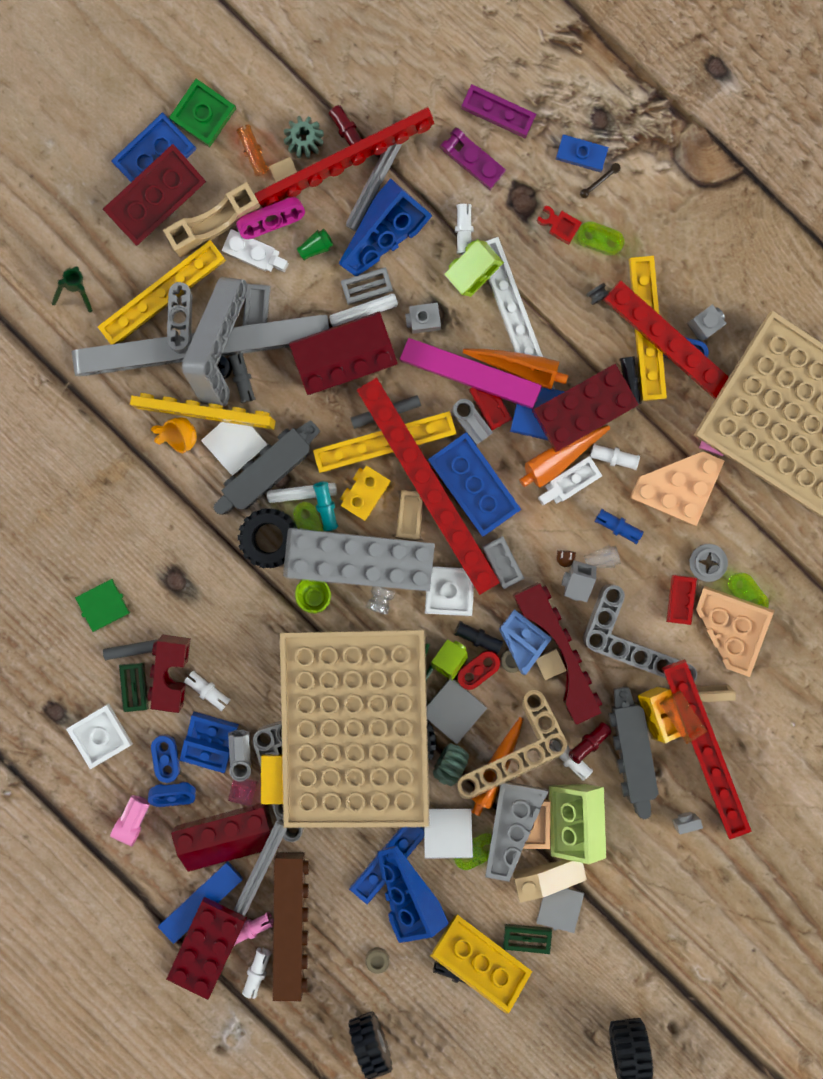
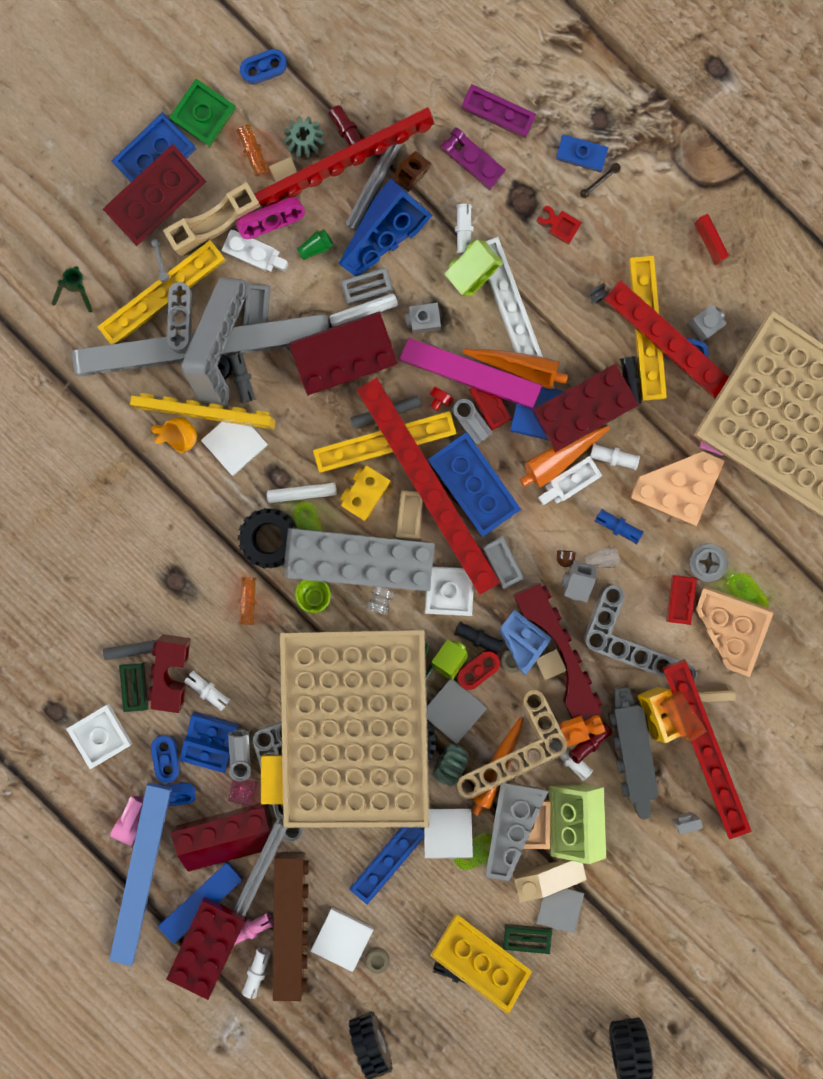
green piece [75,579,130,632] -> none
dark grey hinge [214,420,321,515] -> none
teal pin [313,481,338,531] -> none
blue wedge [378,846,449,943] -> none
clear neon green plate [577,222,625,256] -> none
none -> medium blue tile [109,782,172,966]
none -> light grey hinge [151,239,169,283]
none -> clear orange pin [238,577,257,625]
none -> blue plate [240,49,287,85]
none -> white tile [311,907,374,972]
none -> reddish brown leg [392,151,432,192]
none -> red tile [429,386,454,411]
none -> orange plate [559,715,605,747]
none -> red tile [694,214,729,265]

